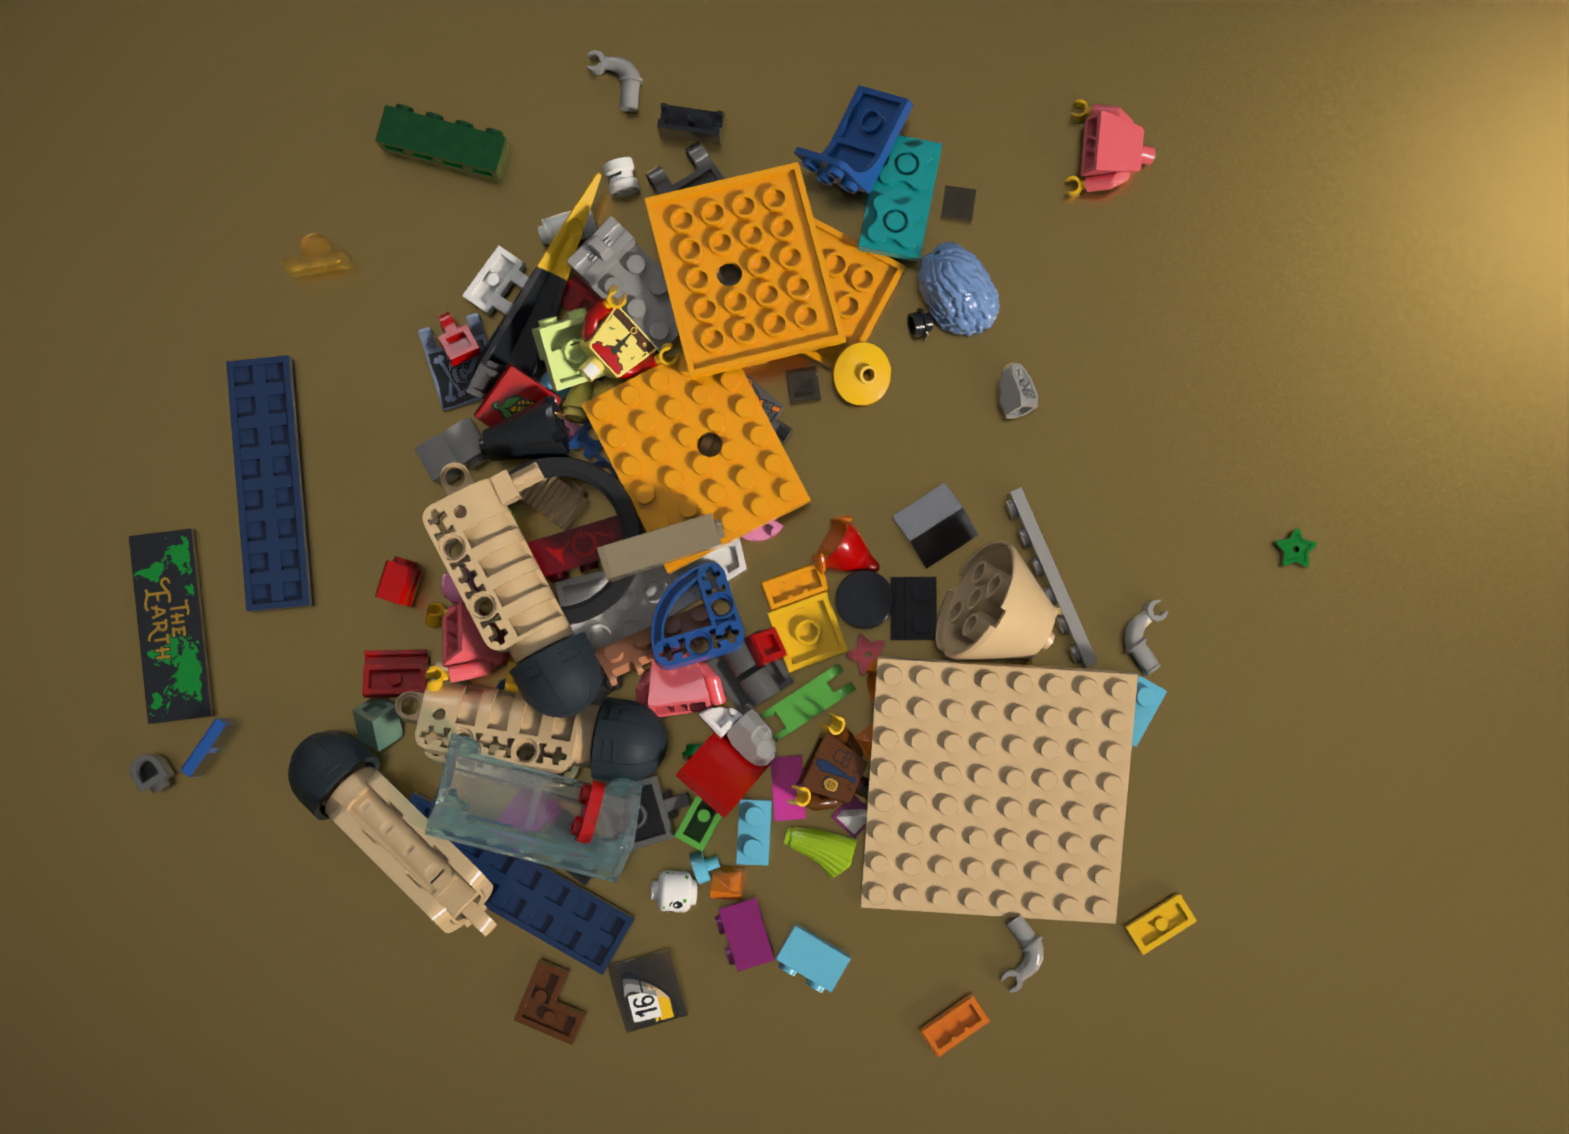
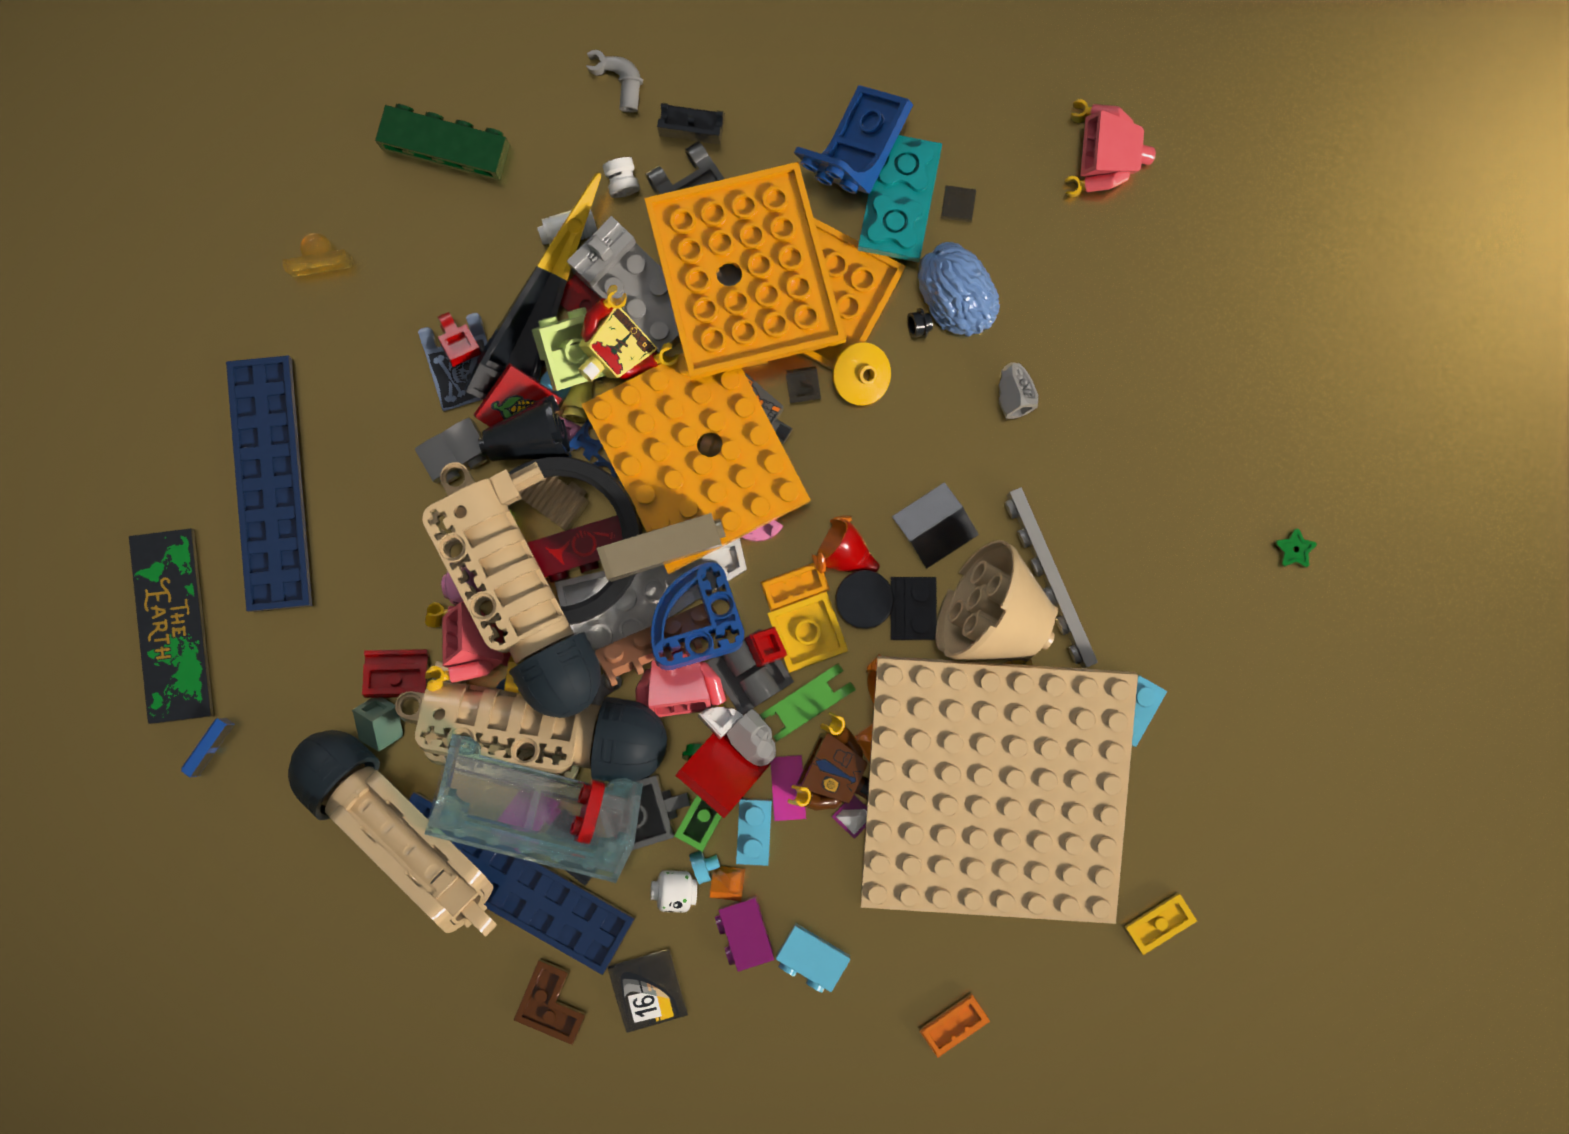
dark grey plate [130,754,175,794] -> none
red brick [374,556,423,608] -> none
white plate [462,245,529,316] -> none
lime piece [784,826,857,879] -> none
coral plate [846,634,885,675] -> none
light grey piece [1001,914,1044,992] -> none
light grey piece [1124,600,1169,676] -> none

